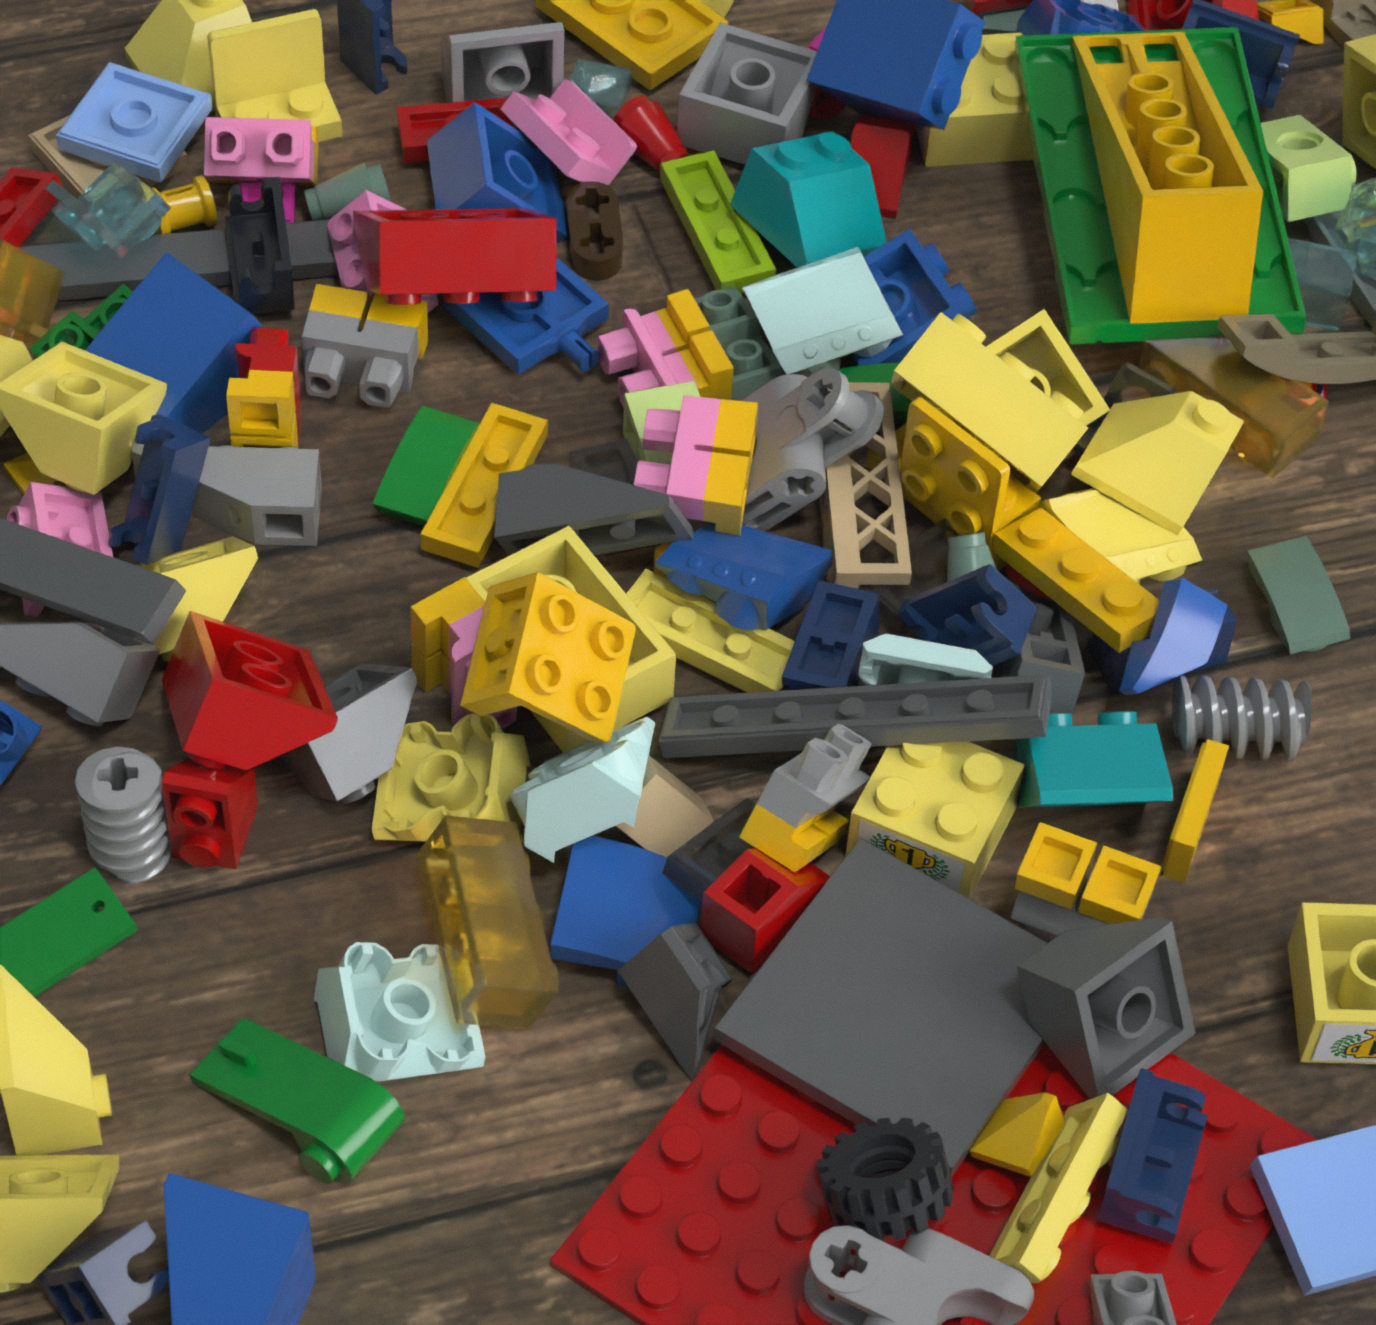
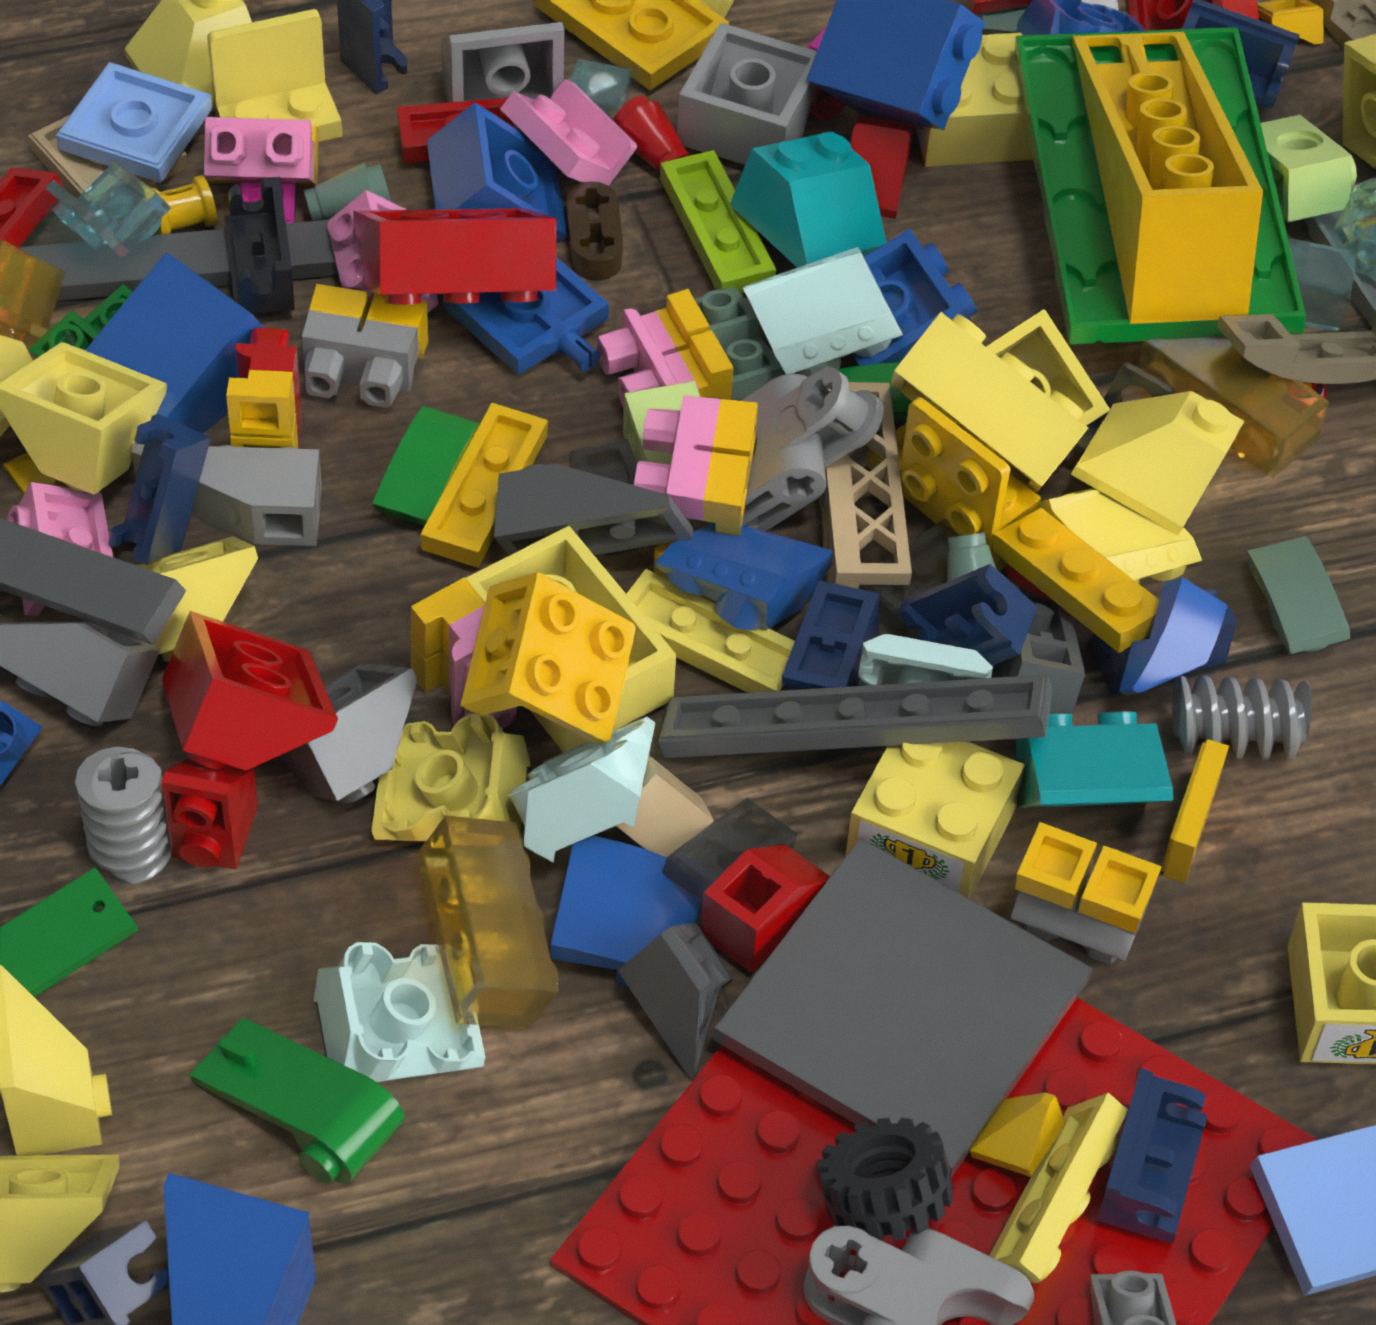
light grey hips [739,724,871,872] -> none
dark grey slope [1016,917,1196,1099] -> none

